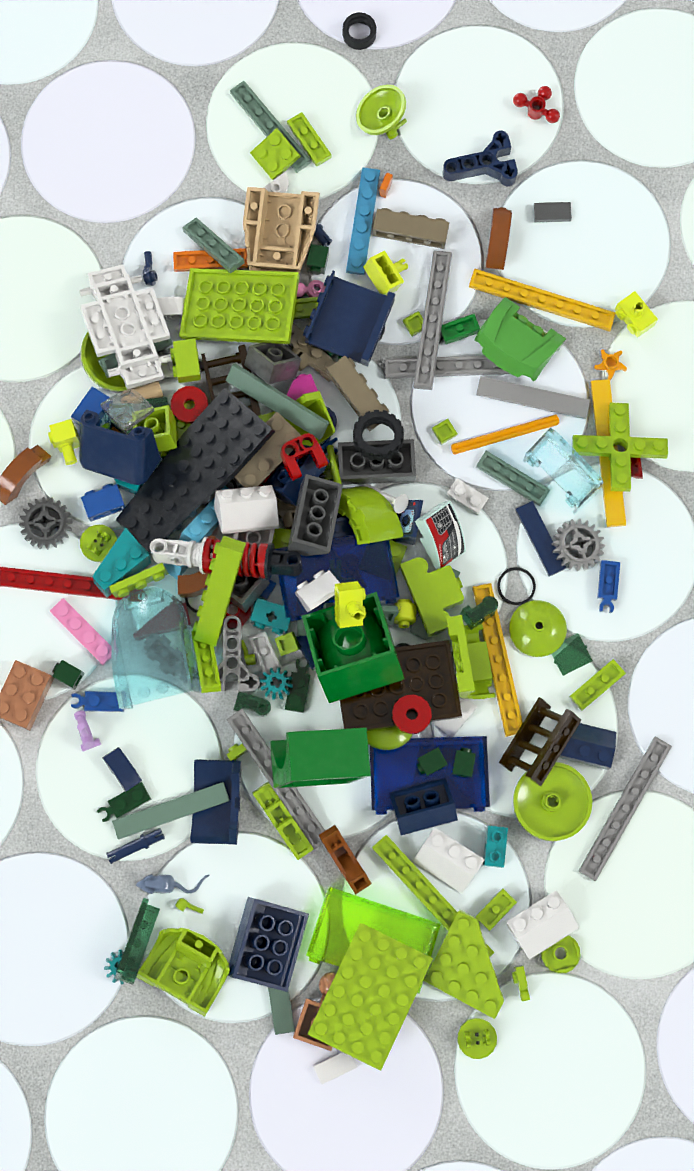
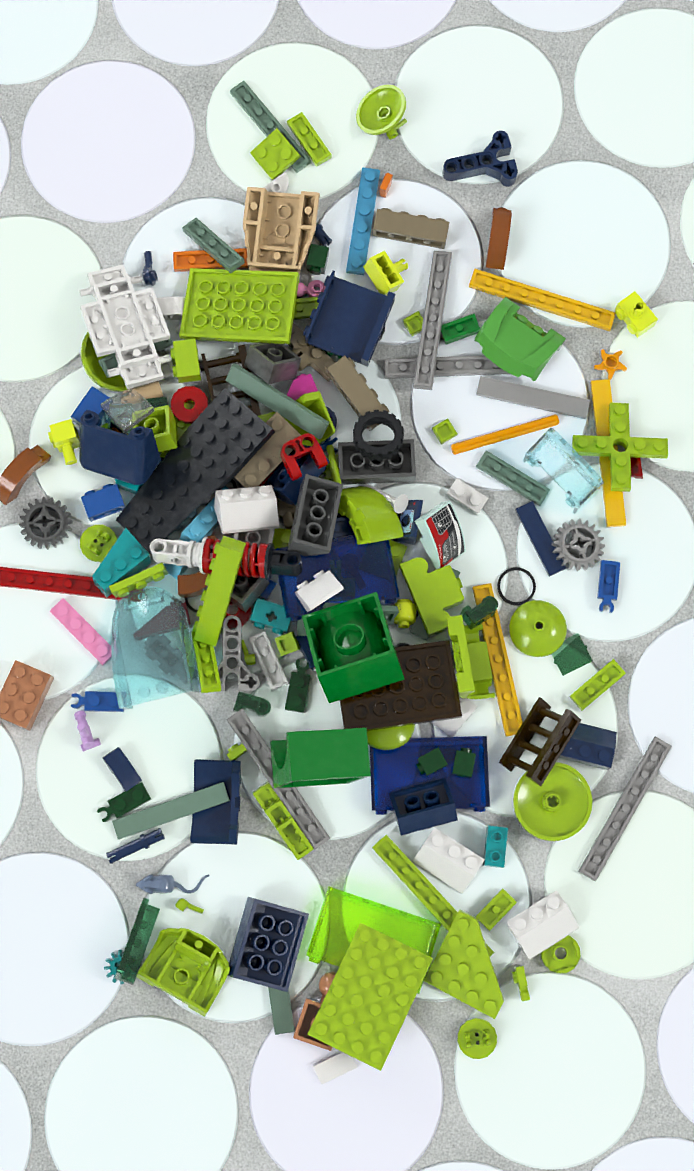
dark green brick [52,660,85,690] -> none
teal gear [260,667,293,700] -> none
dark orange arch [318,825,372,895] -> none
neon yellow brick [334,581,366,628] -> none
black tyre [342,12,377,50] -> none
red tile [392,695,432,734] -> none
red piece [513,86,560,124] -> none
dark grey tile [533,202,572,223] -> none

